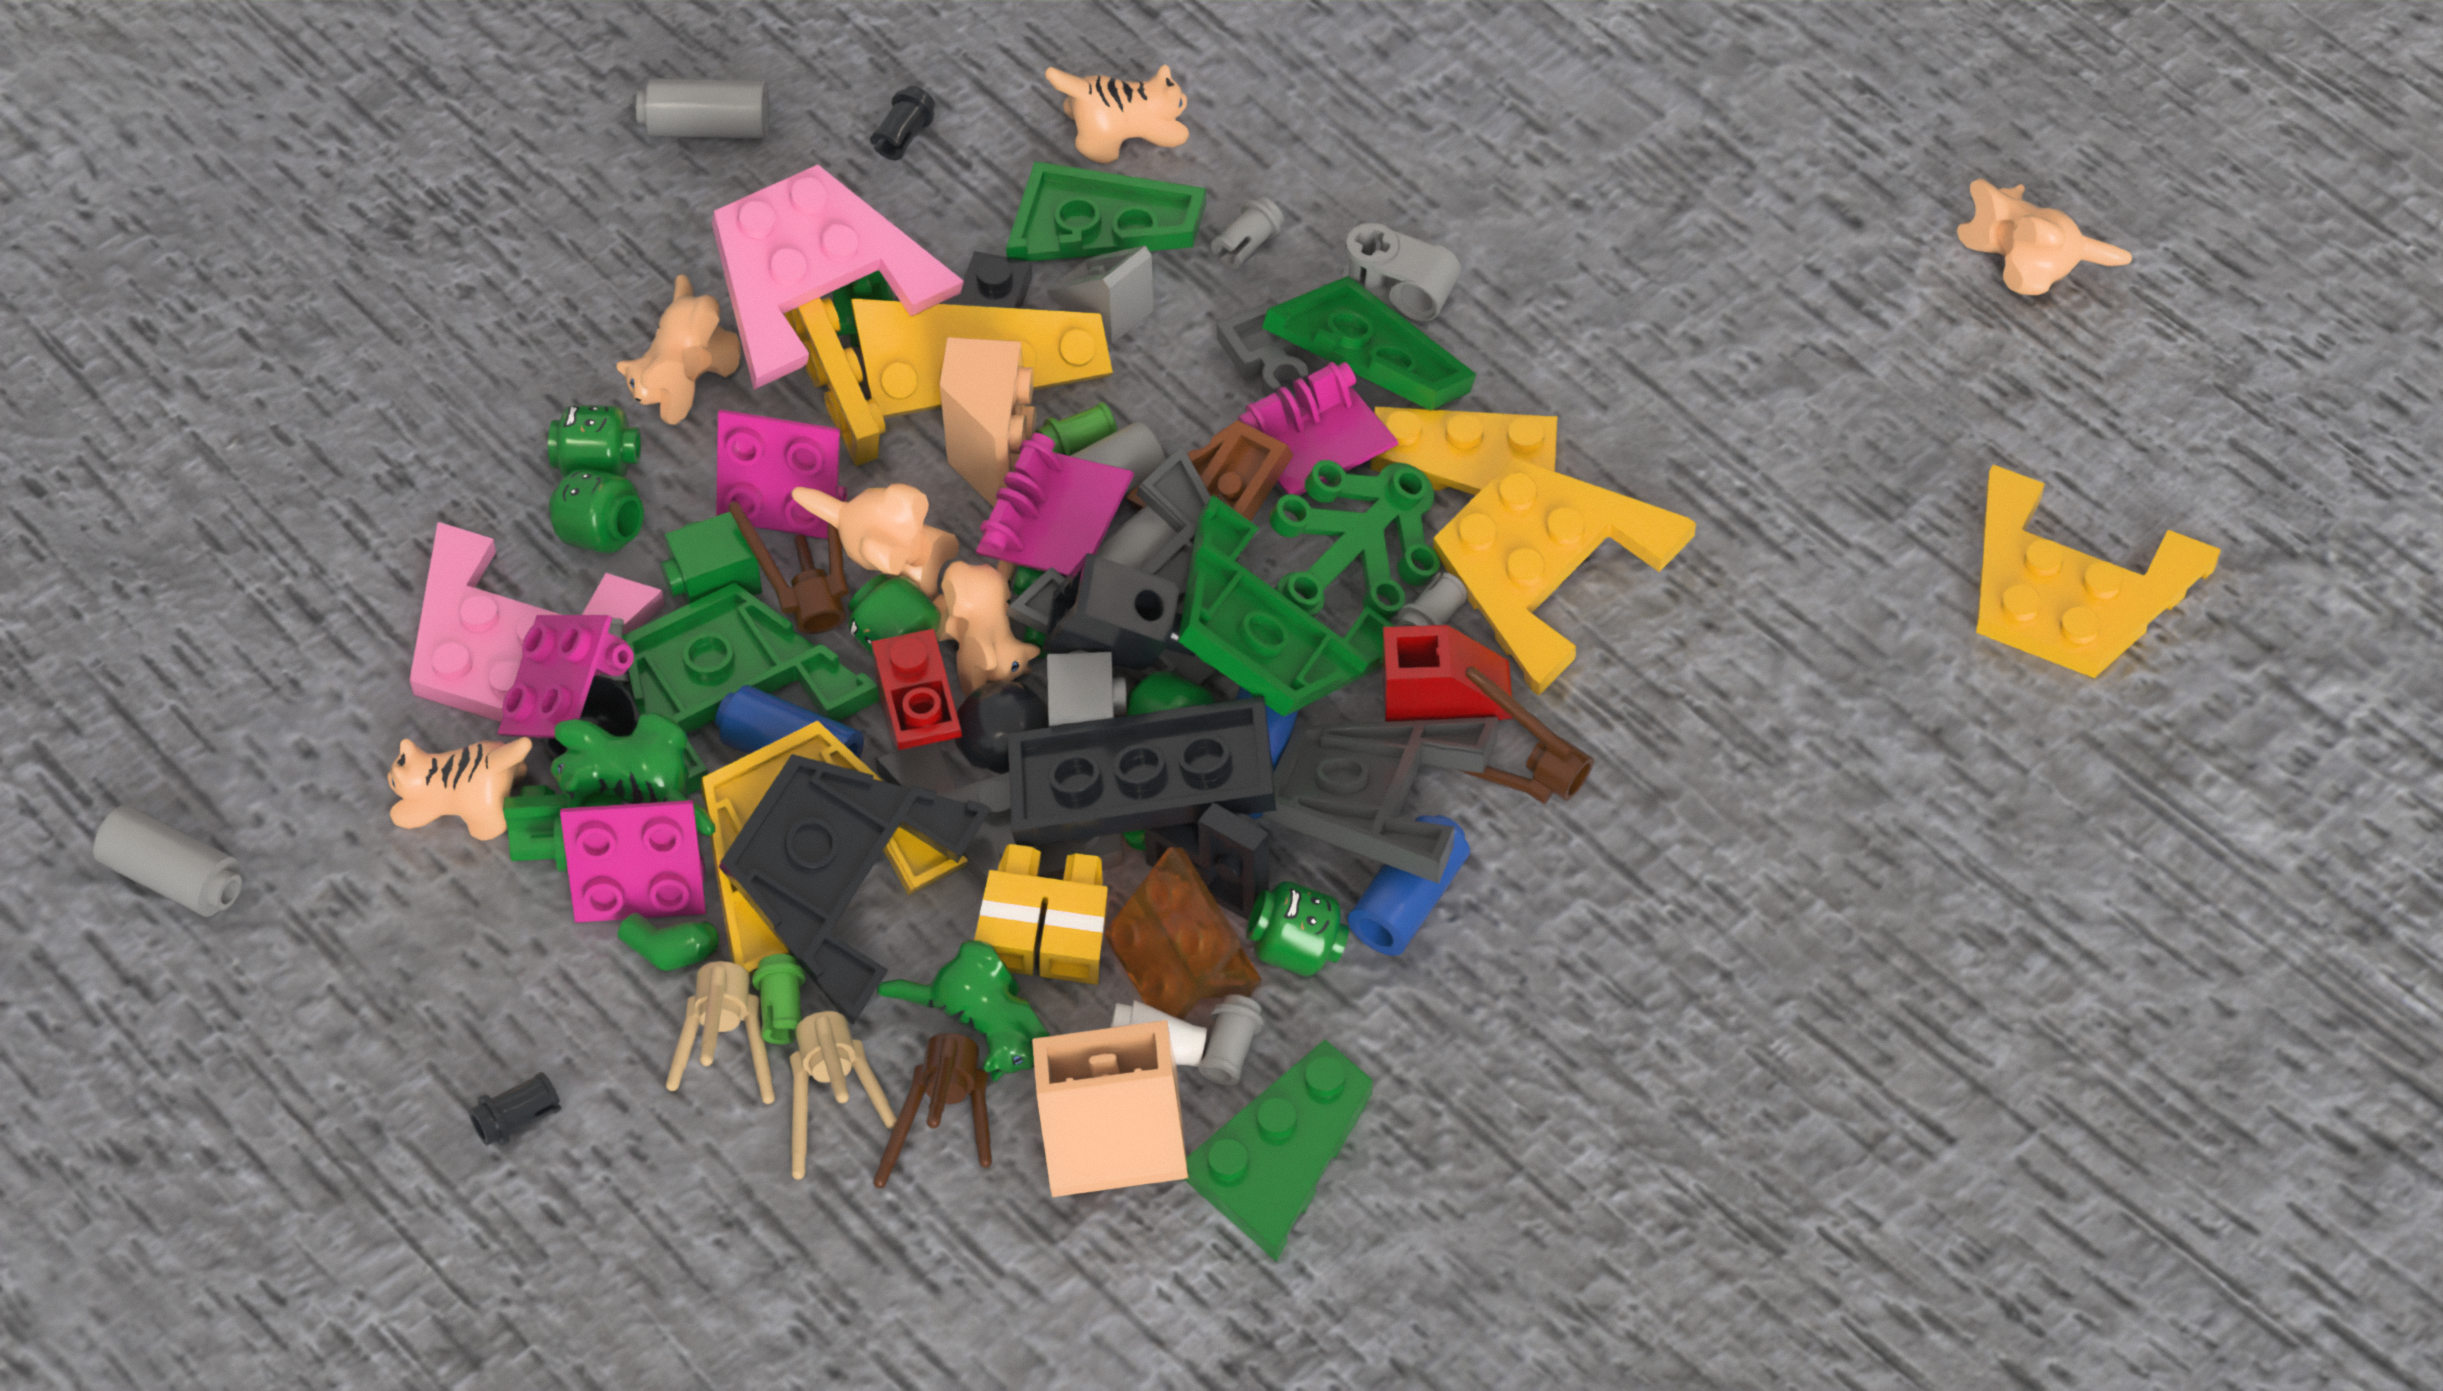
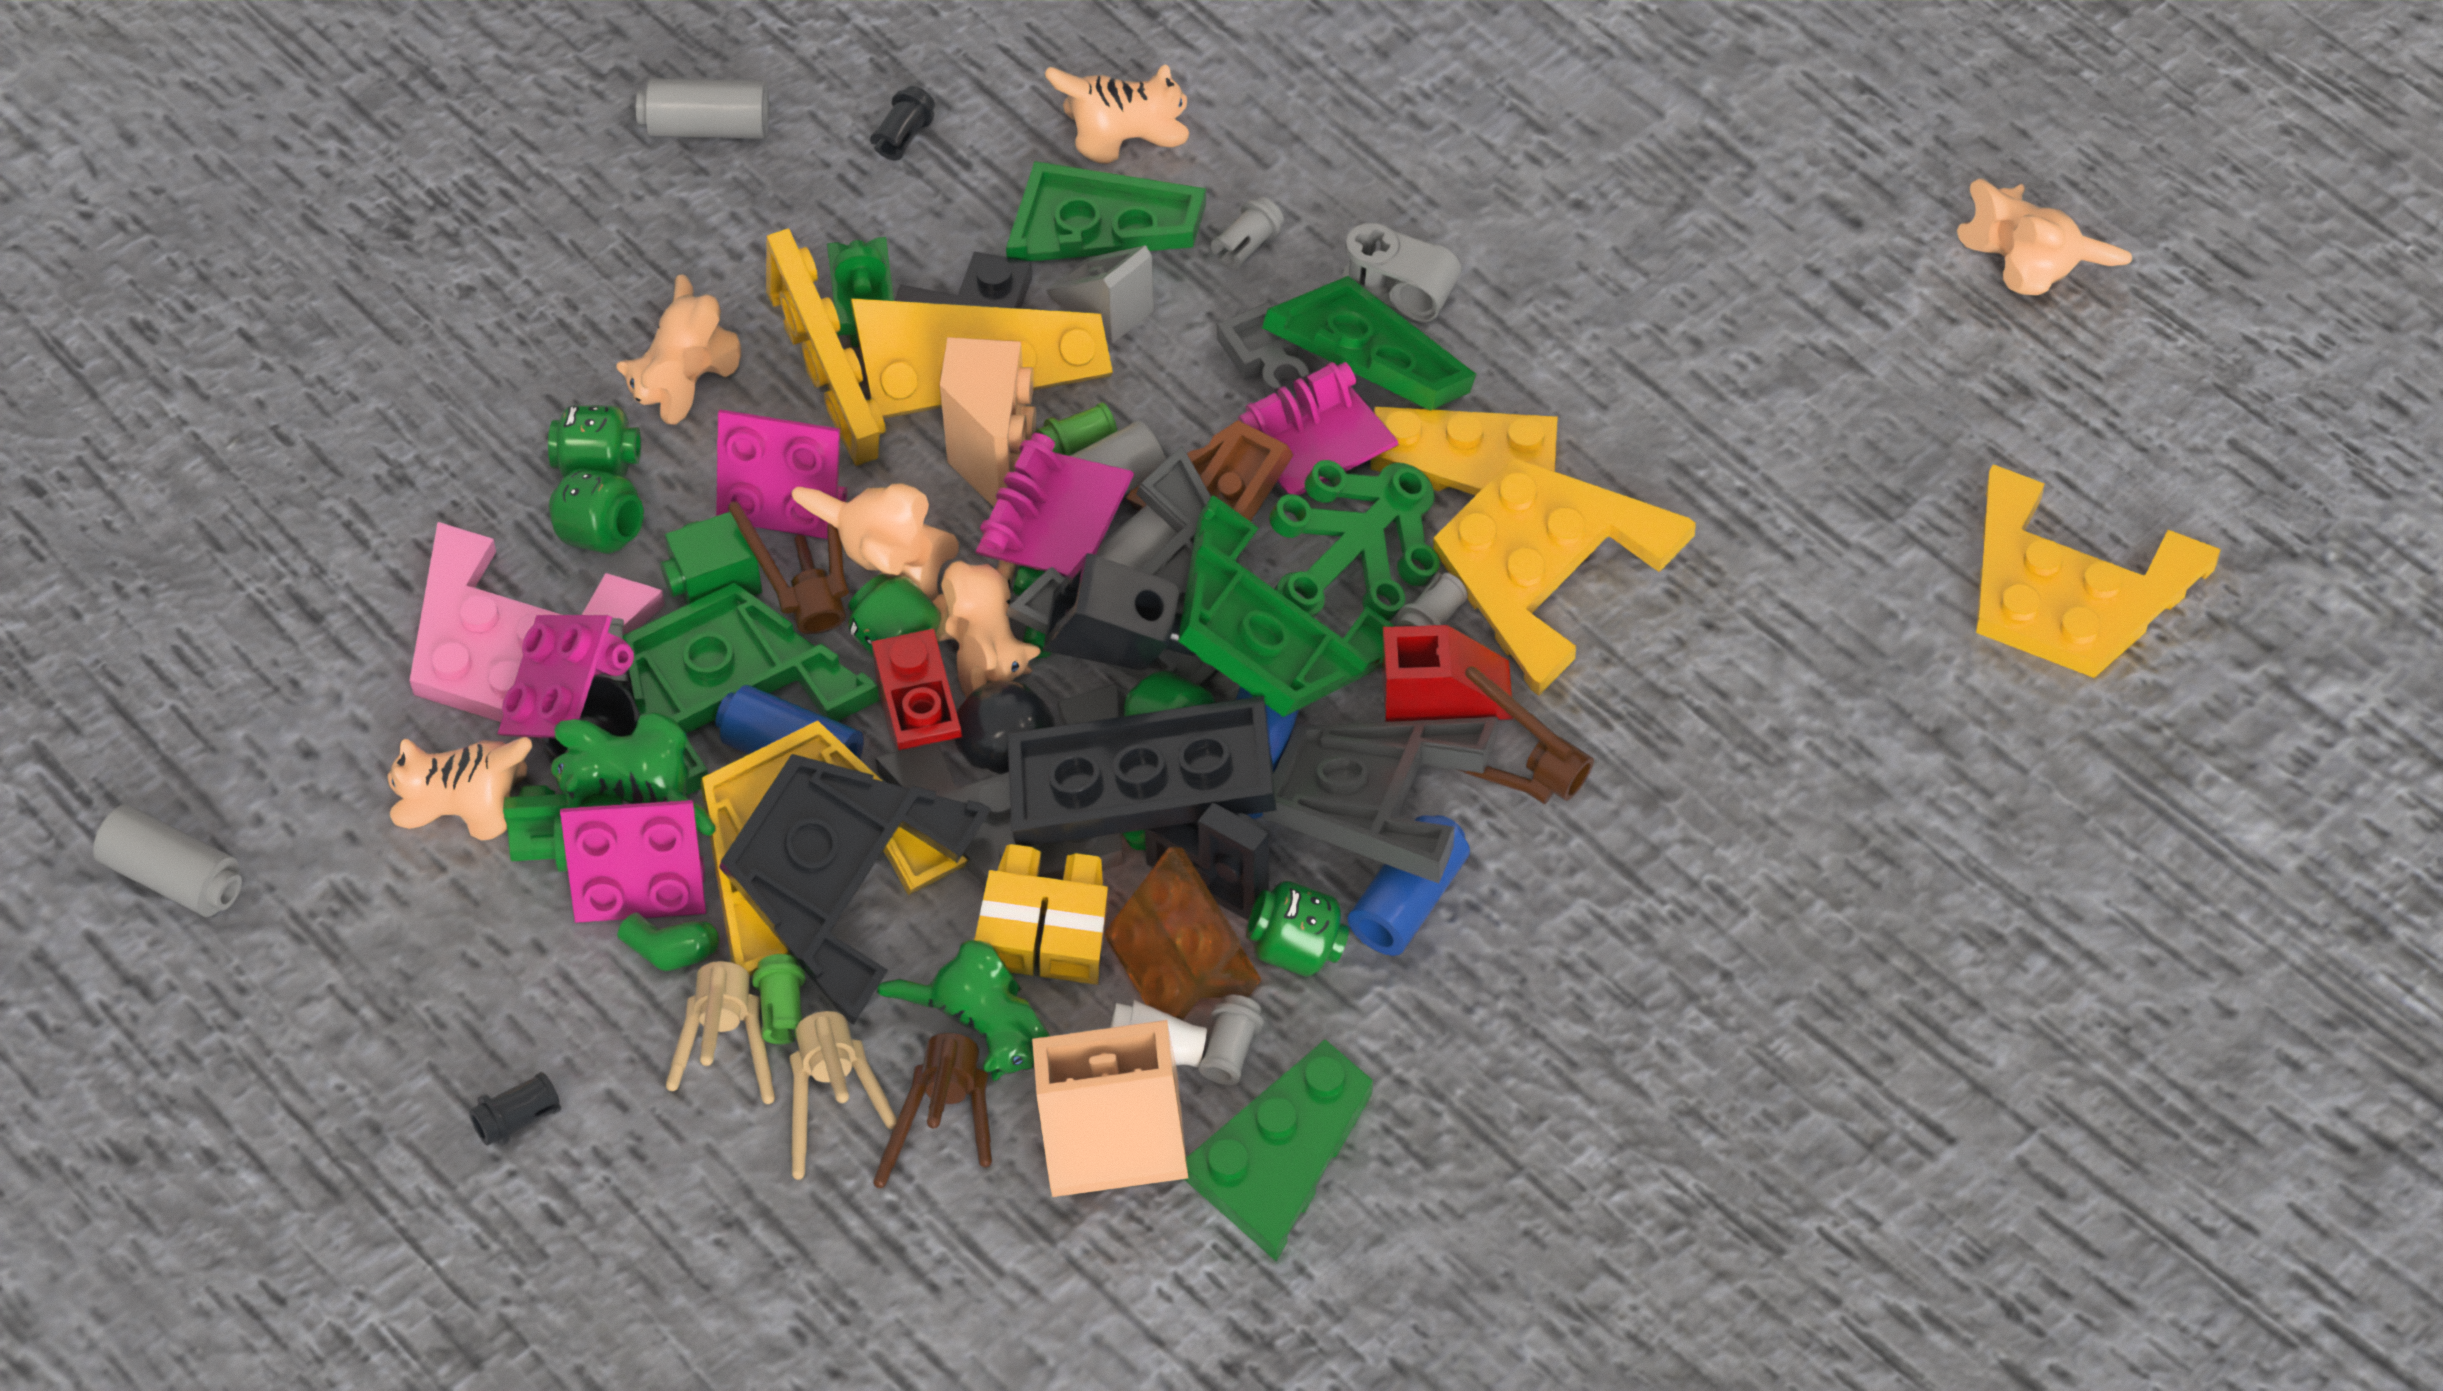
bright pink wing [711,165,964,390] -> none
light grey brick [1047,650,1127,727] -> none

